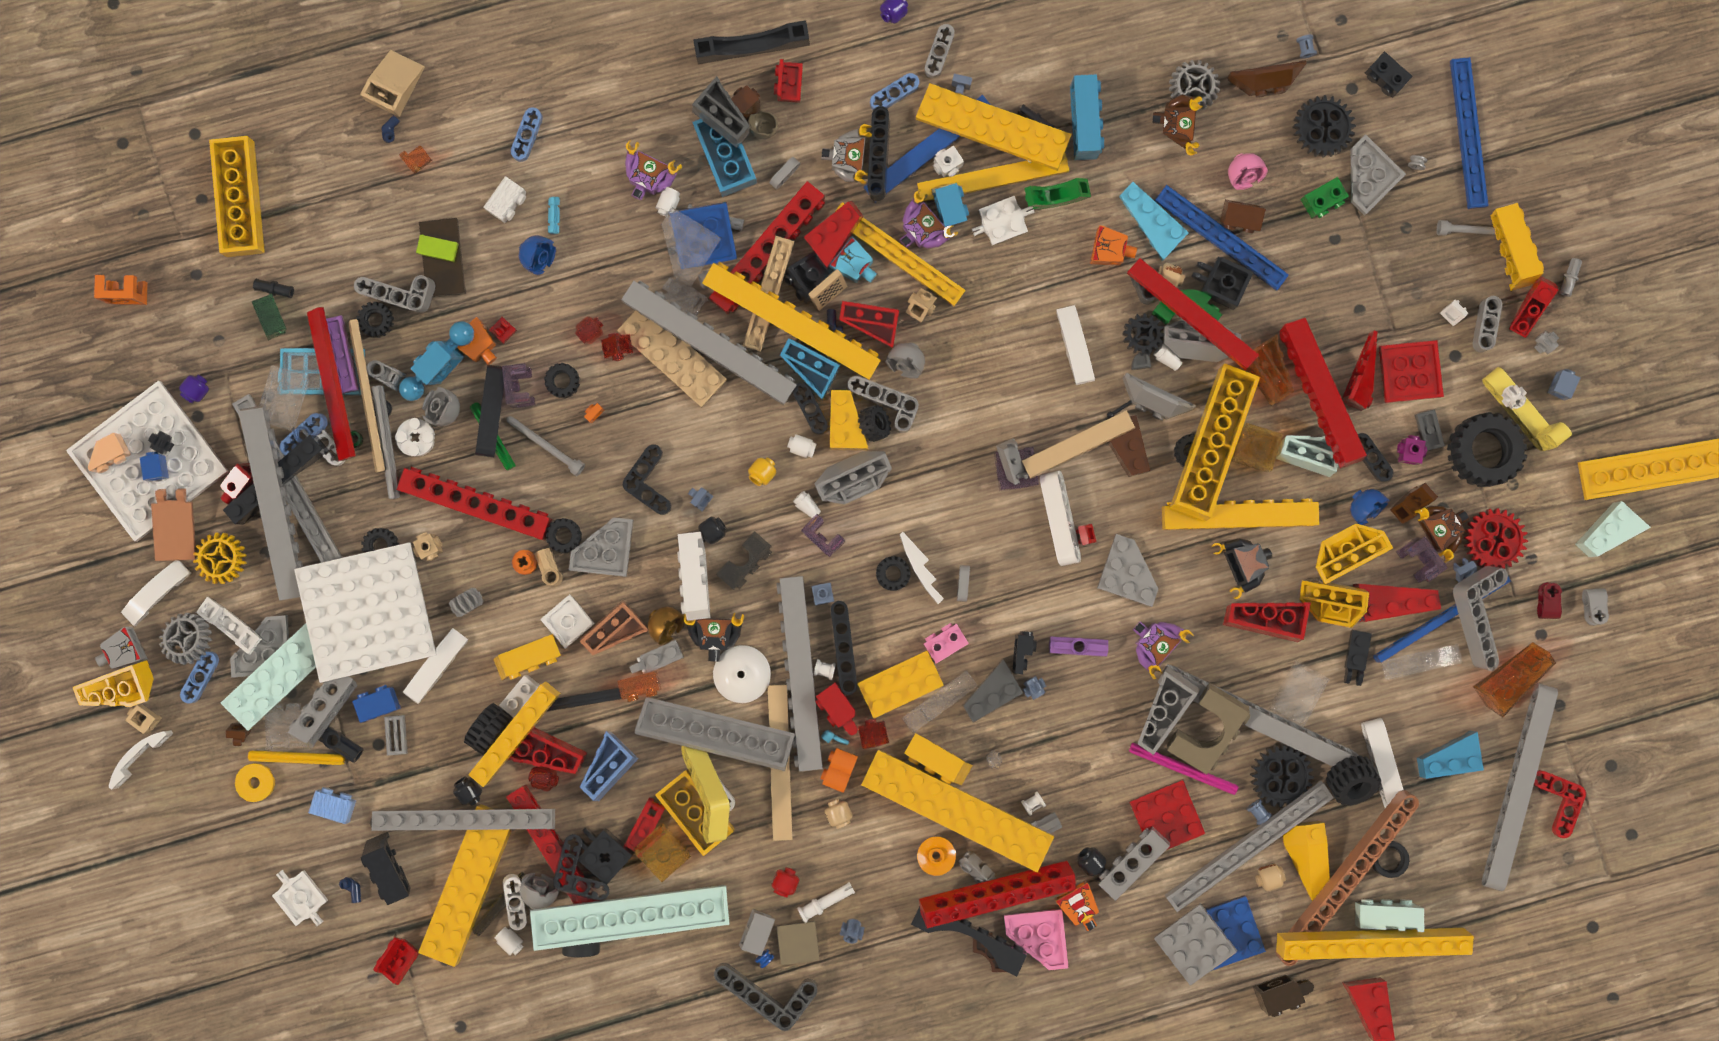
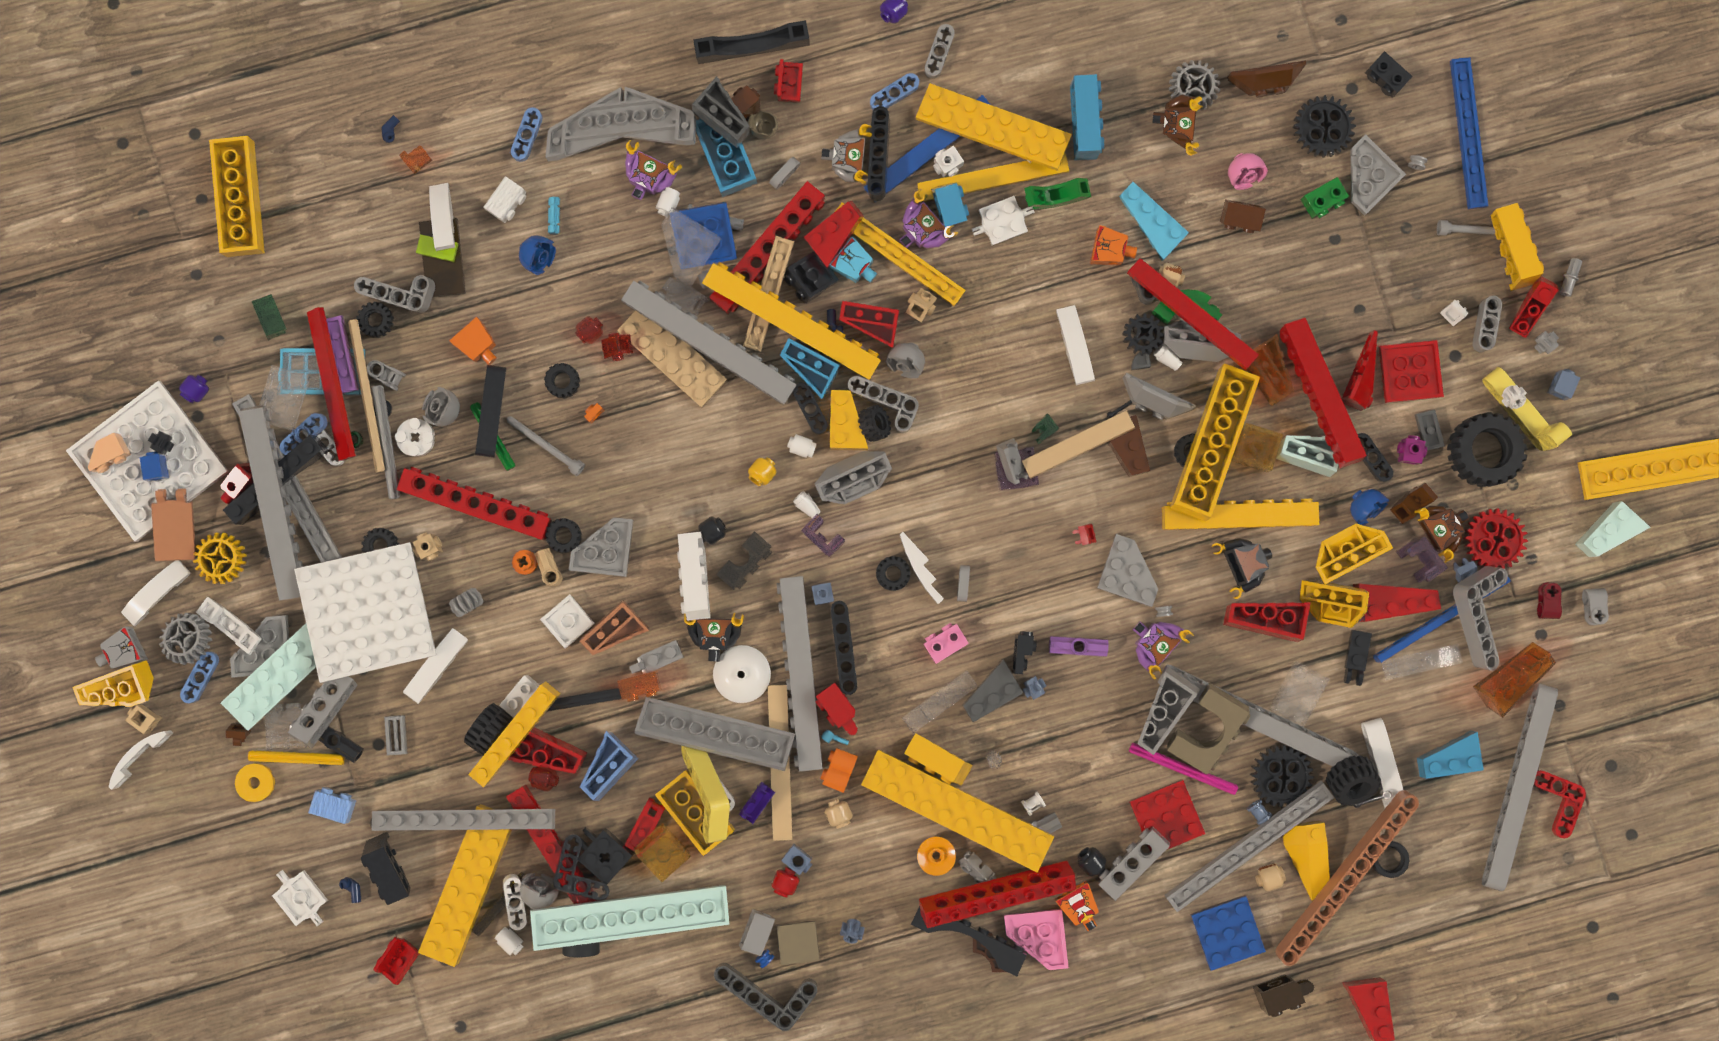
orange panel [94,275,148,305] -> none
black pin [253,278,294,298] -> none
blue brick [352,685,401,723] -> none
tan slope [360,50,425,117] -> none
dark azure brick [399,321,474,401] -> none
black head [453,776,482,806] -> none
red tile [489,317,517,344] -> none
yellow wedge [493,634,561,680] -> none
panel [502,363,536,409] -> none
black beam [622,444,672,515] -> none
pearl gold cylinder [647,606,685,646] -> none
sand blue tile [688,487,714,511] -> none
white pin [797,882,855,923] -> none
tan tile [809,269,848,311] -> none
white bush [813,659,836,680] -> none
yellow brick [857,650,944,718] -> none
clear red brick [858,718,889,749] -> none
sand blue tile [951,73,972,95] -> none
black pin [1017,104,1055,128] -> none
white beam [1040,471,1081,566] -> none
light grey plate [1154,903,1237,986] -> none
blue tile [1155,185,1289,291] -> none
black hinge [1191,256,1254,310] -> none
yellow brick [1276,928,1474,960] -> none
sand blue bush [1296,34,1317,59] -> none
light aqua wedge [1355,899,1424,932] -> none
none -> white slope [429,183,455,251]
none -> light grey wing [546,87,696,162]
none -> dark purple hinge [739,782,775,824]
none -> sand blue brick [781,844,812,875]
none -> clear green hinge [1032,413,1059,445]
none -> light grey bush [1155,606,1173,617]
none -> hinge [1354,791,1392,808]

